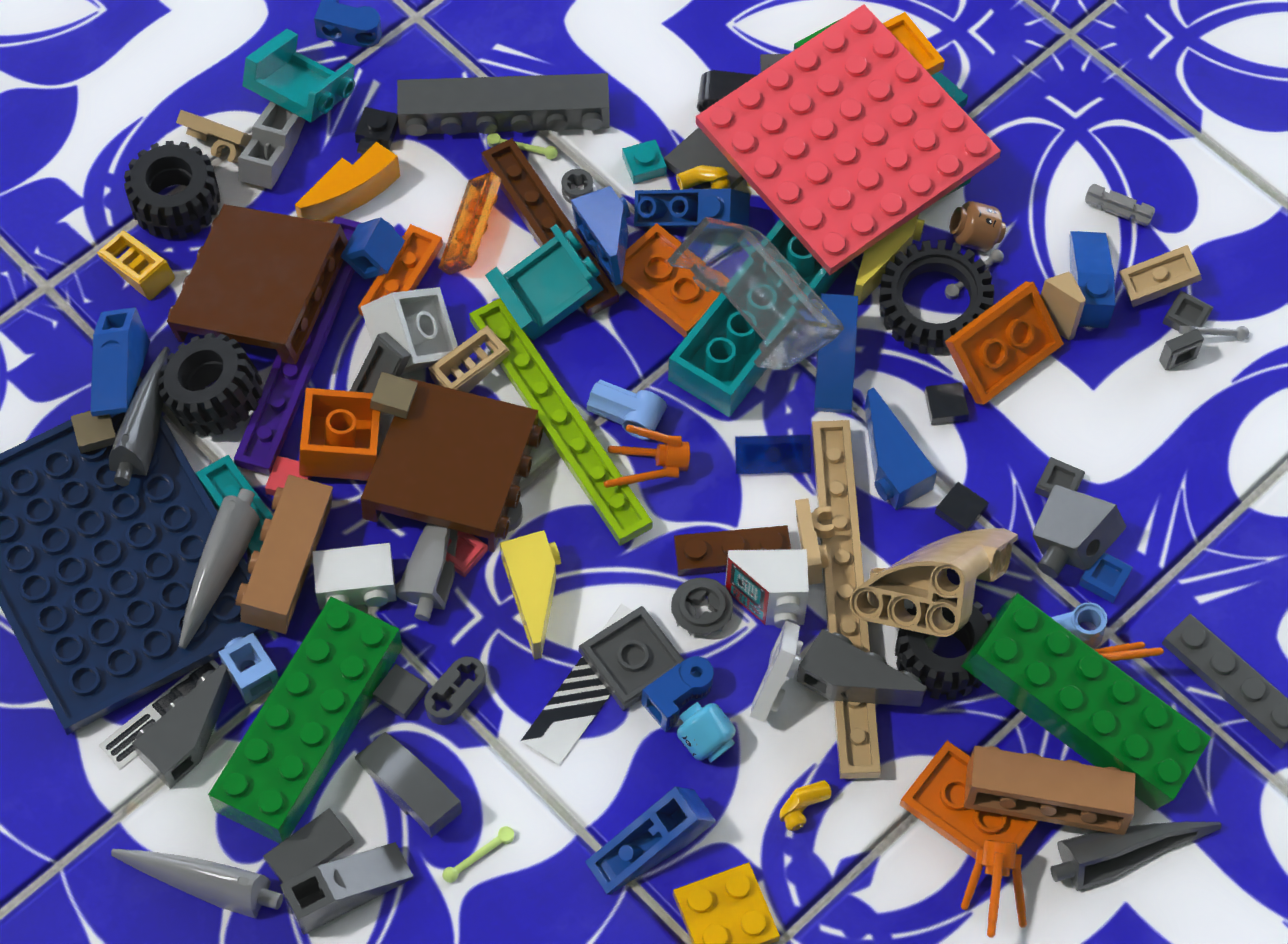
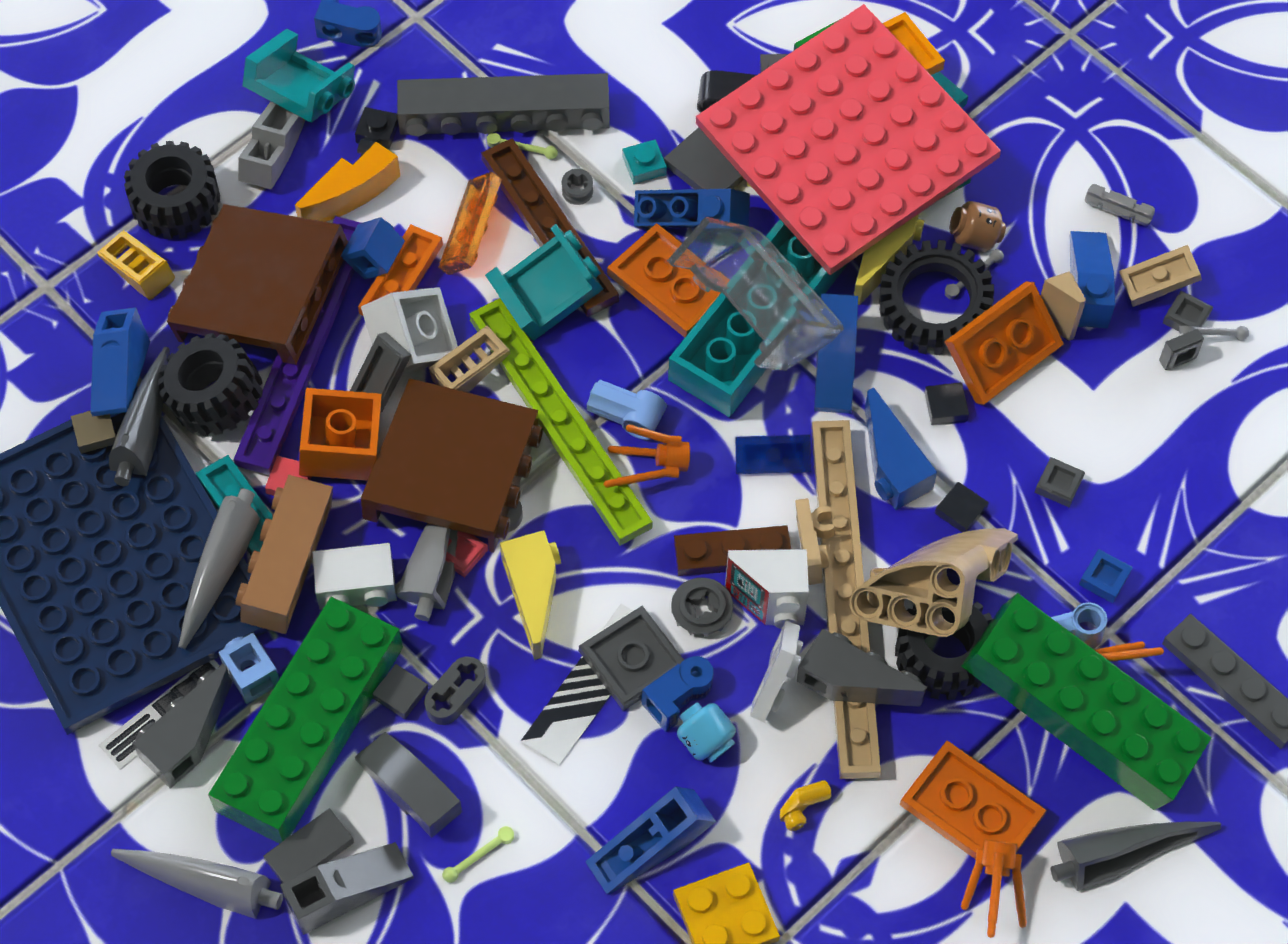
tan plate [176,110,252,163] -> none
dark tan tile [370,372,418,419] -> none
slope [571,186,630,286] -> none
yellow arm [676,165,730,190] -> none
medium nougat brick [964,745,1135,835] -> none
torso [1033,484,1127,578] -> none

